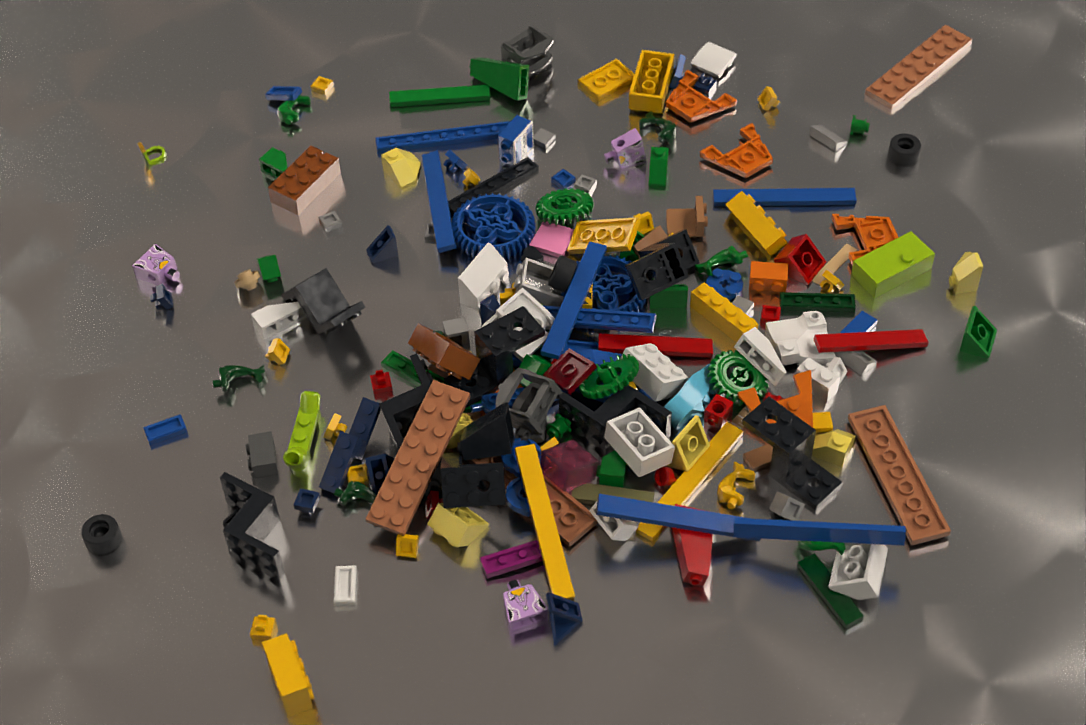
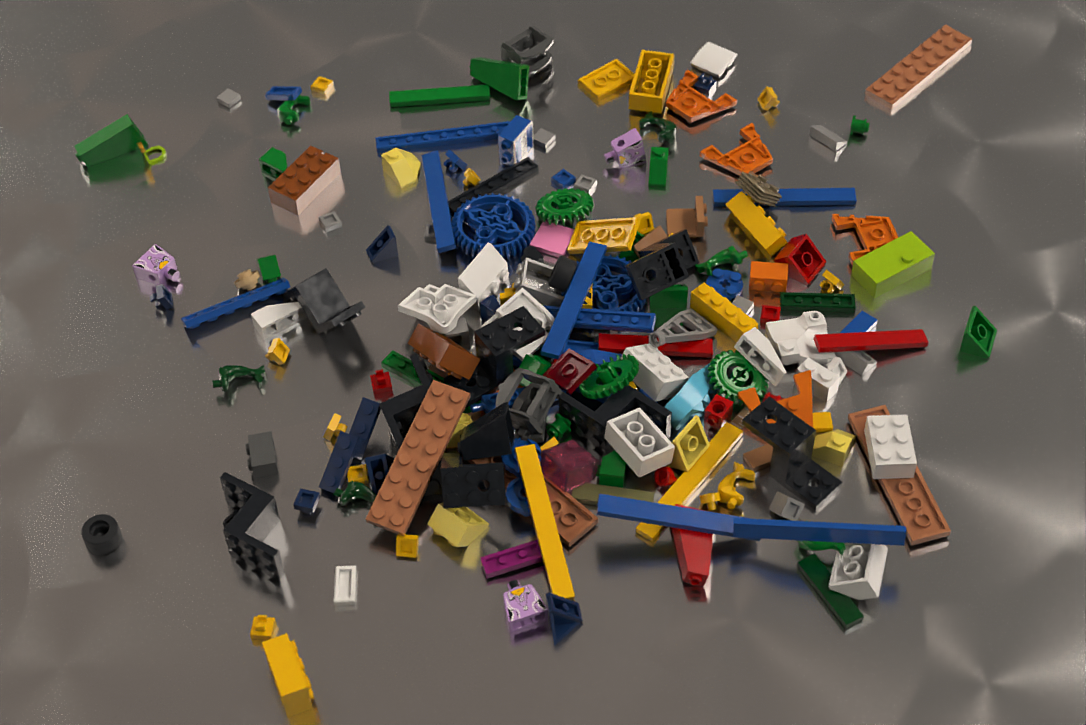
blue tile [143,414,187,445] -> none
lime plate [283,391,321,471] -> none
red tile [425,491,443,519] -> none
white brick [589,502,639,541] -> none
blue tile [669,54,686,89] -> none
tan sticker [812,244,857,285] -> none
black tyre [888,133,922,166] -> none
light yellow slope [949,252,983,294] -> none
none -> green slope [74,114,148,167]
none -> blue plate [181,278,290,329]
none -> light grey tile [216,89,241,108]
none -> white slope [398,284,477,334]
none -> light grey plate [649,308,718,347]
none -> yellow tile [699,492,721,511]
none -> dark tan brick [735,171,782,207]
none -> white brick [864,415,917,479]

